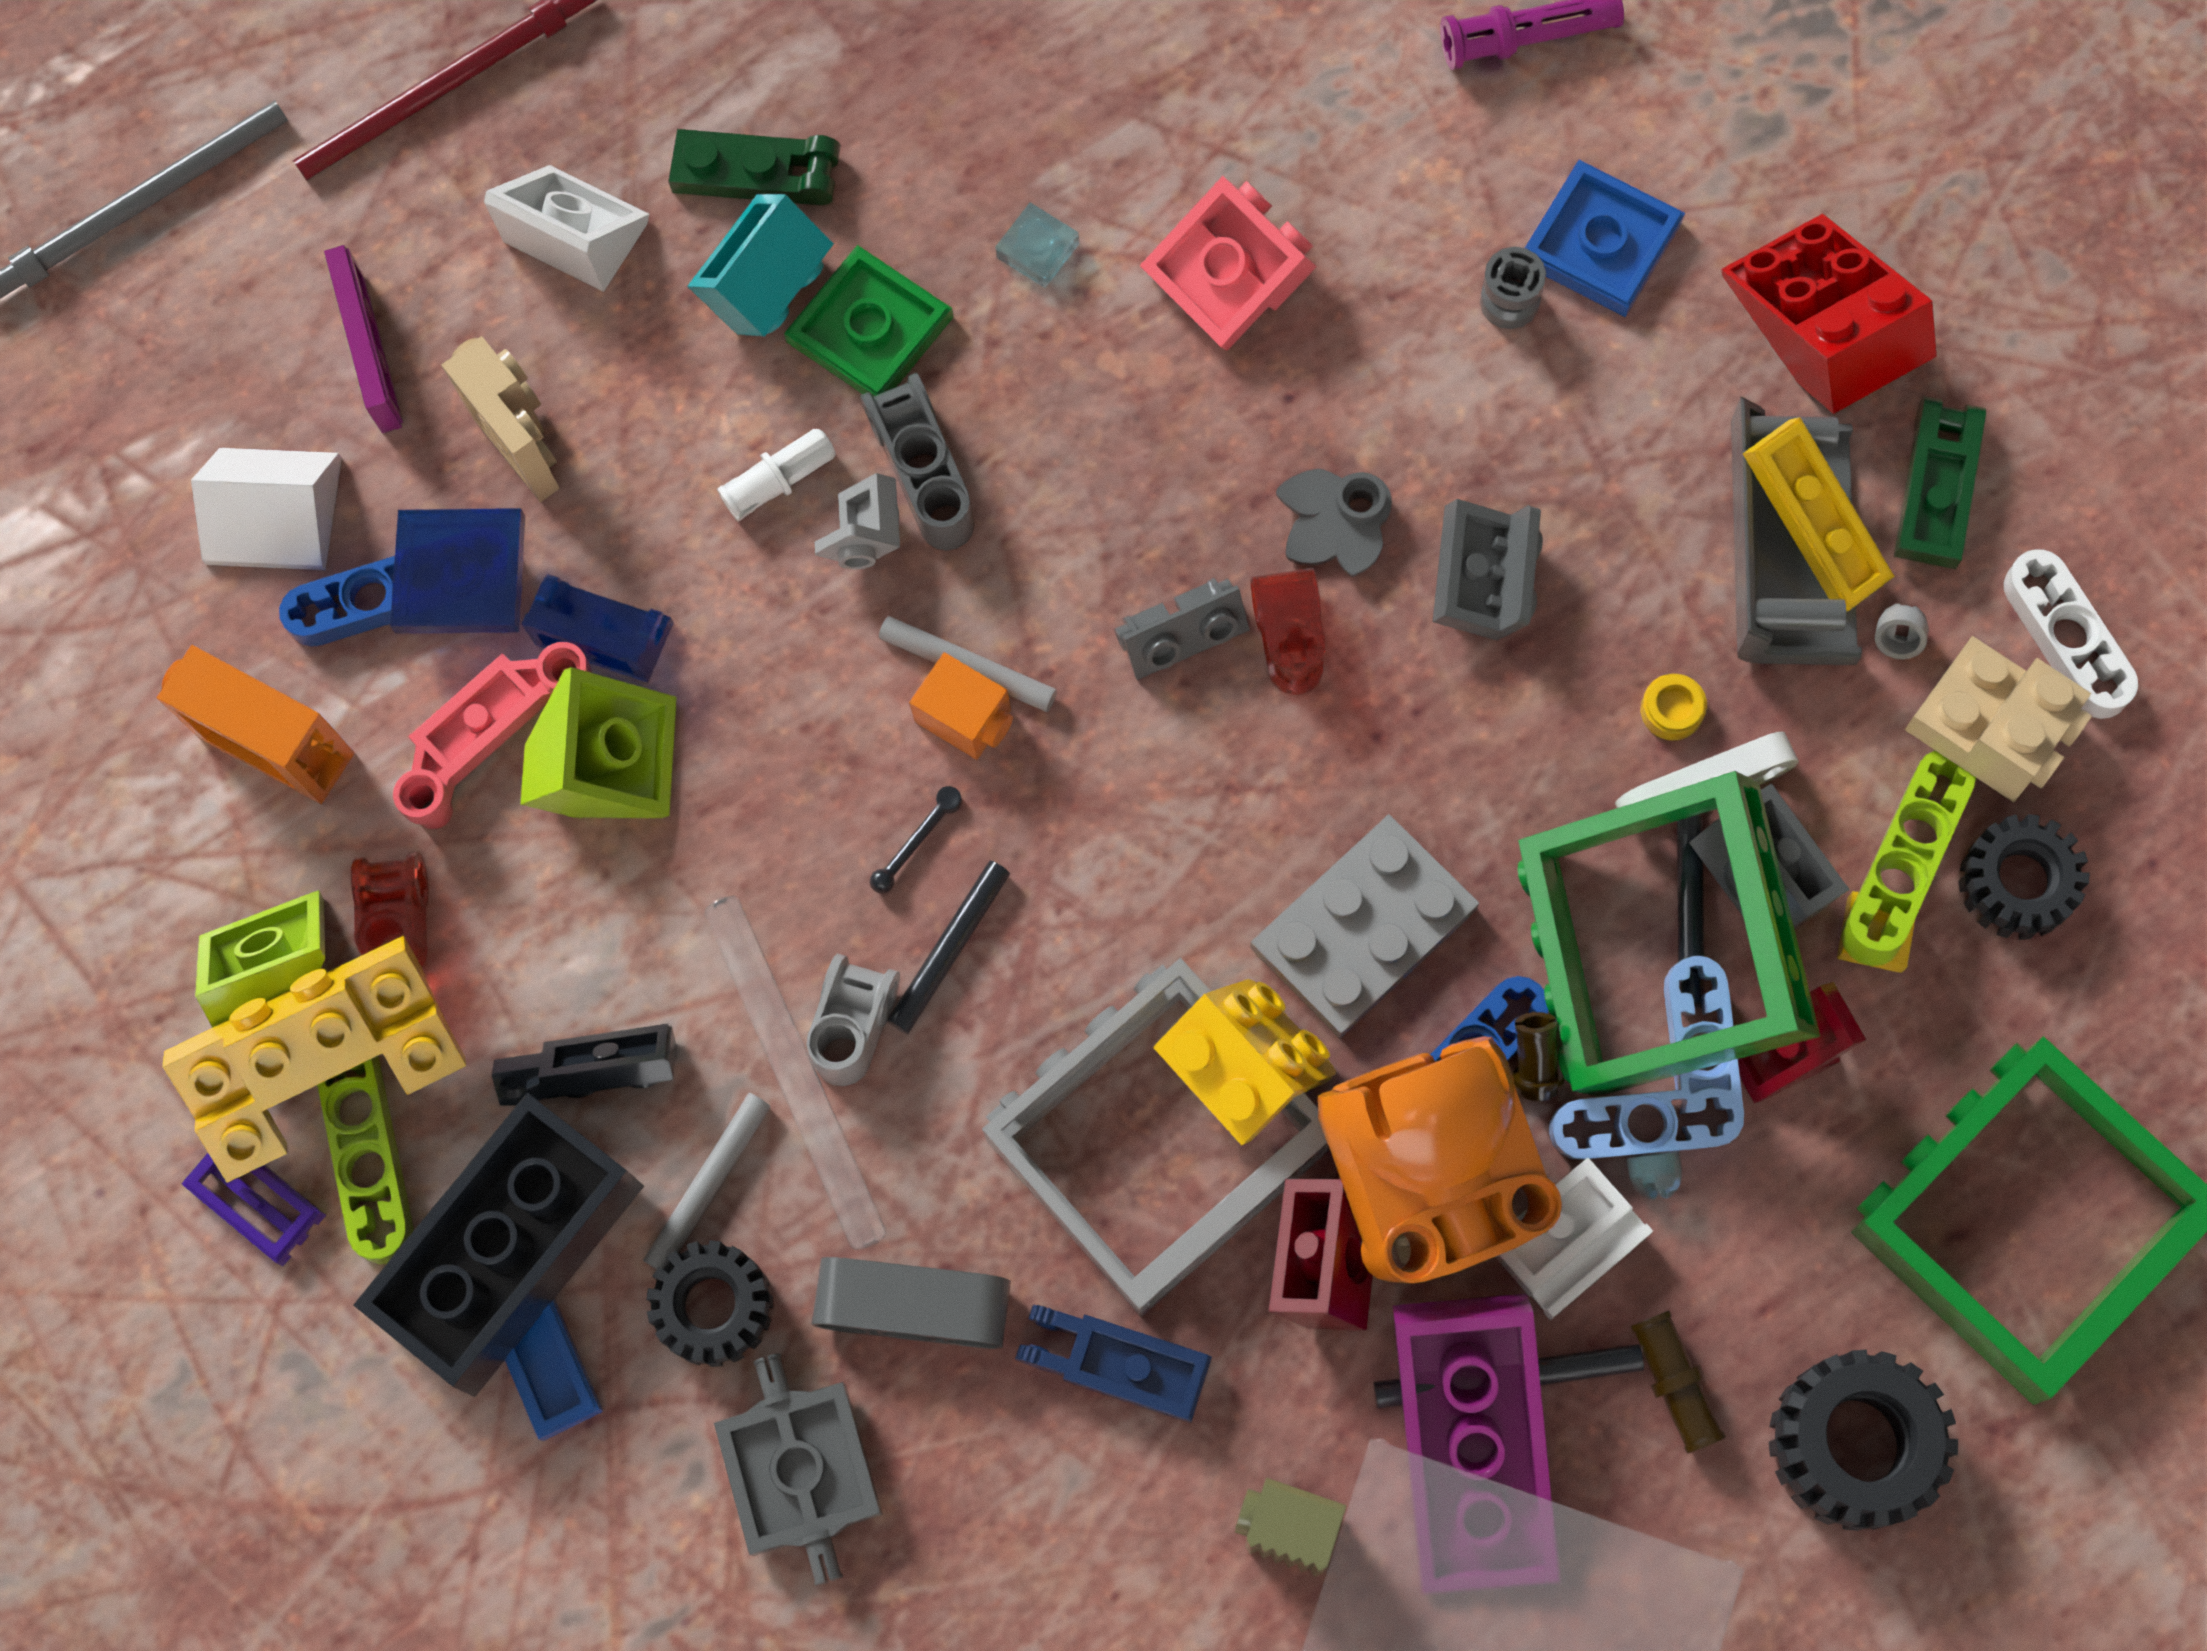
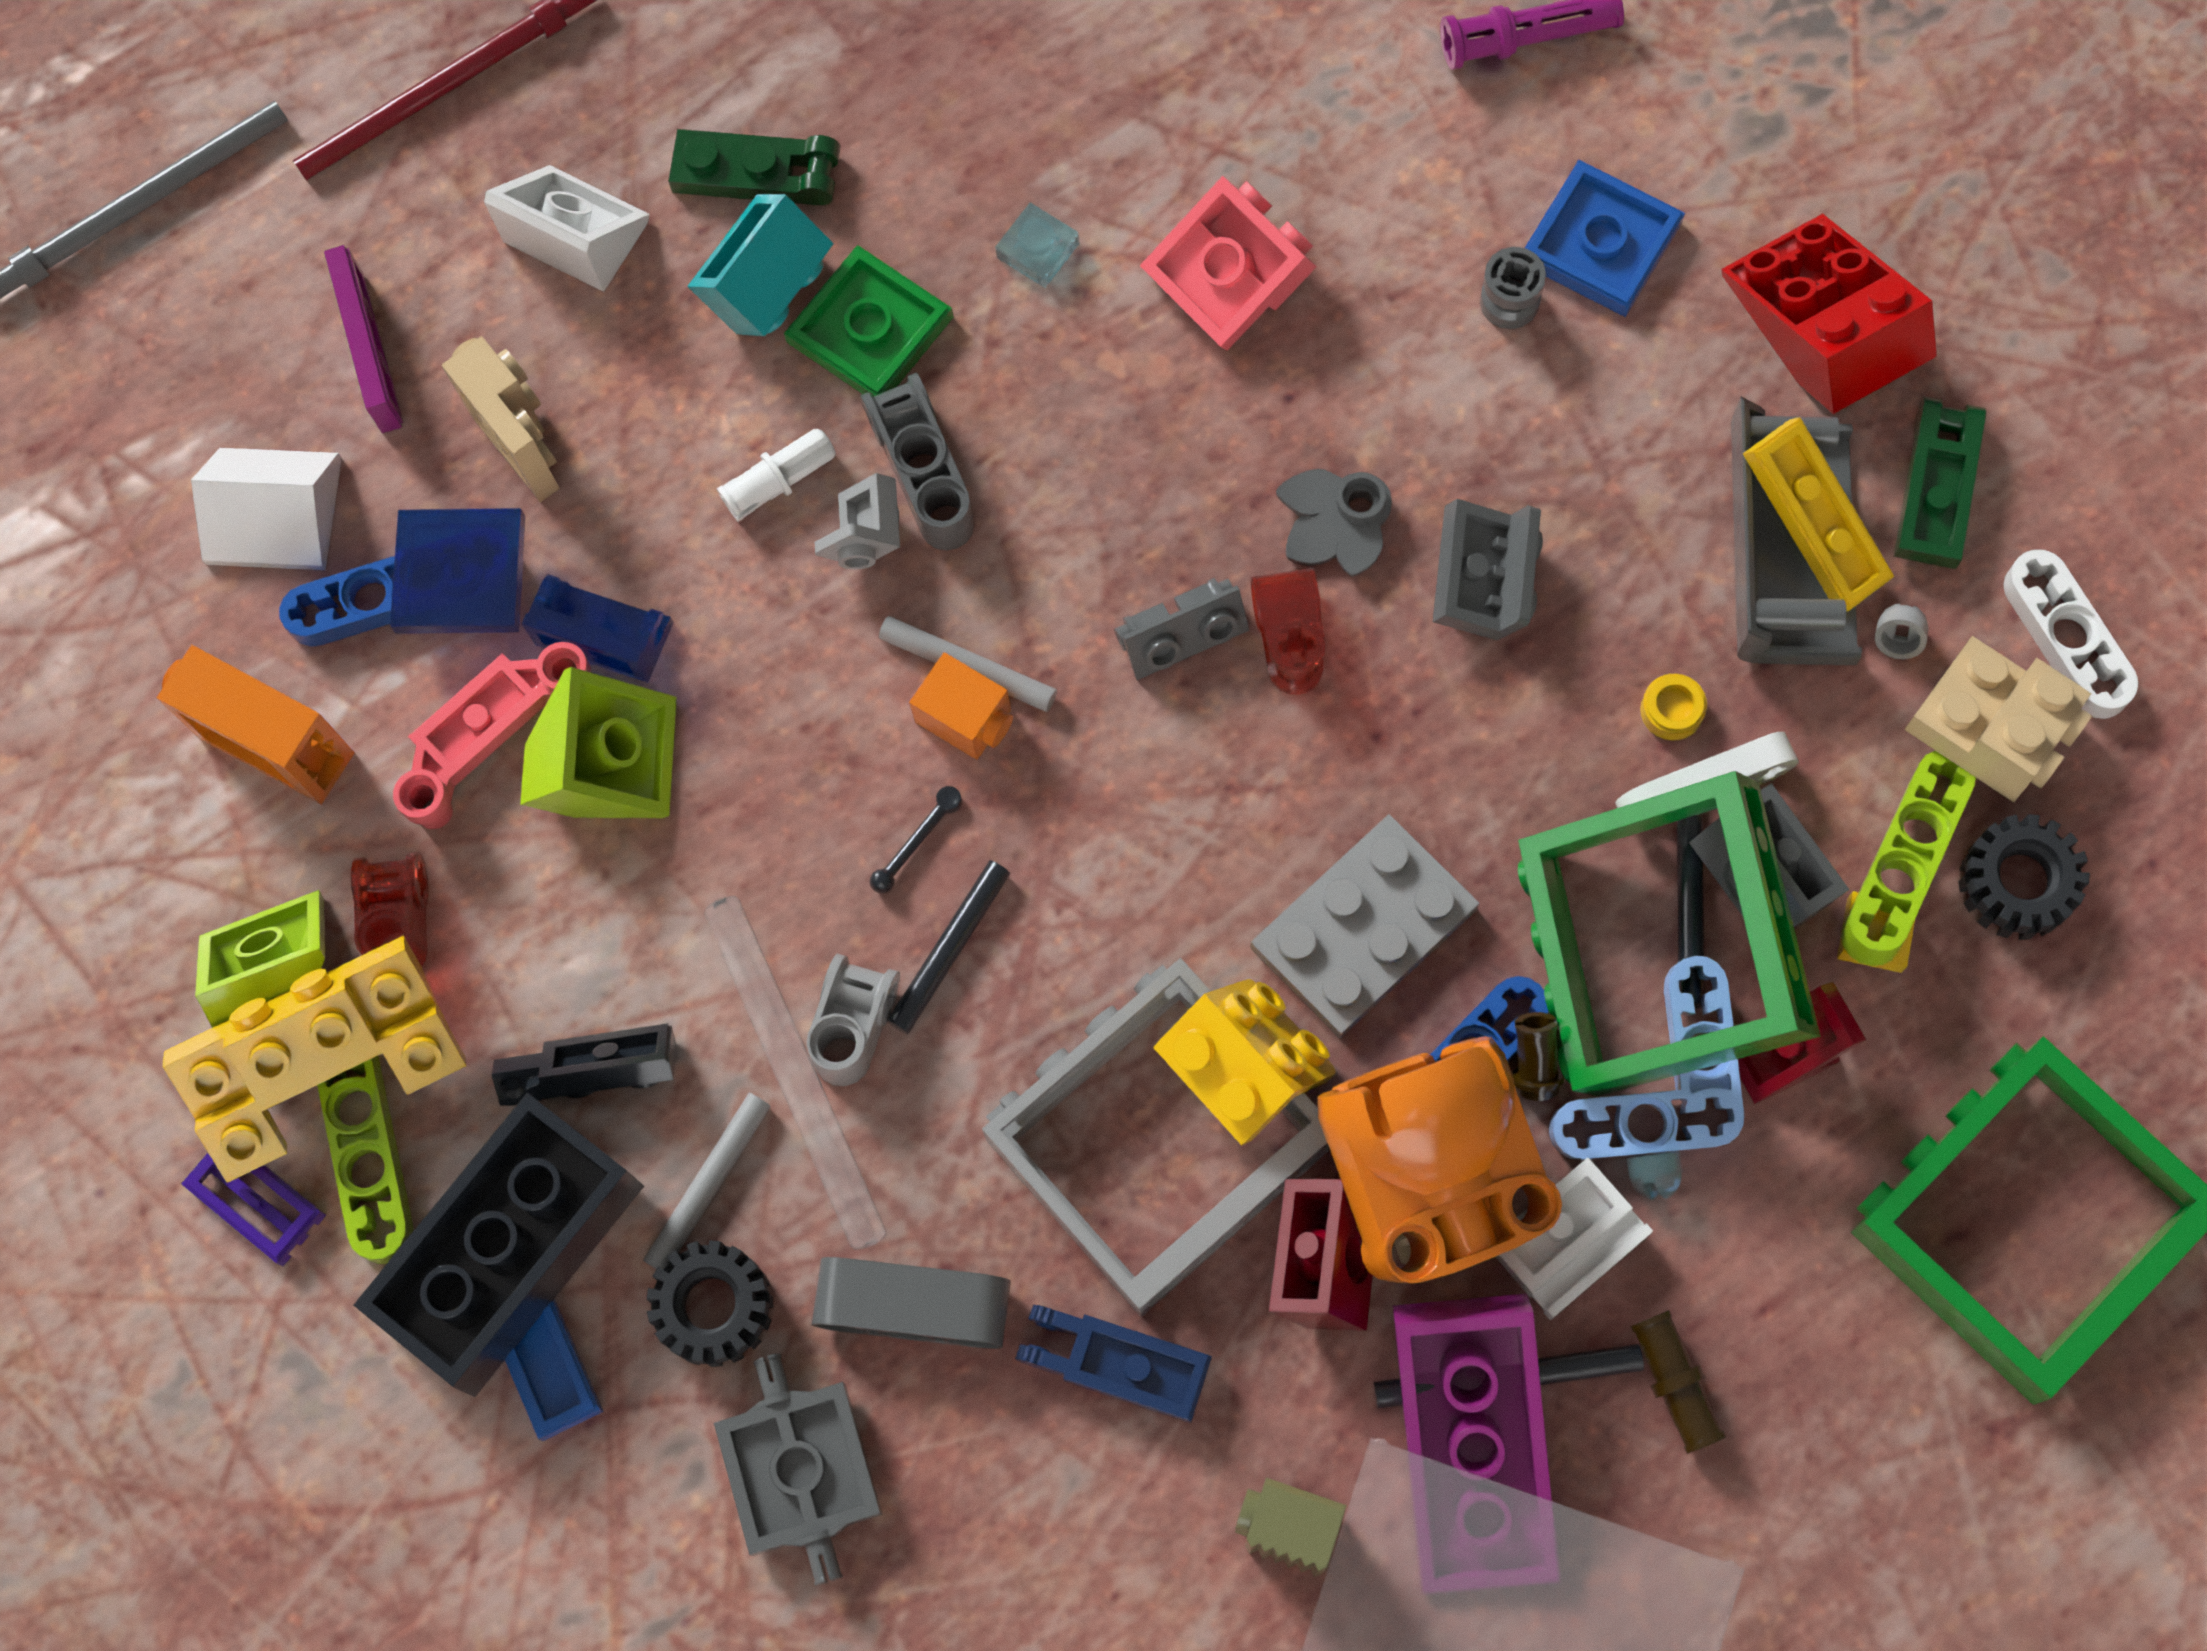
black tyre [1768,1349,1959,1531] -> none

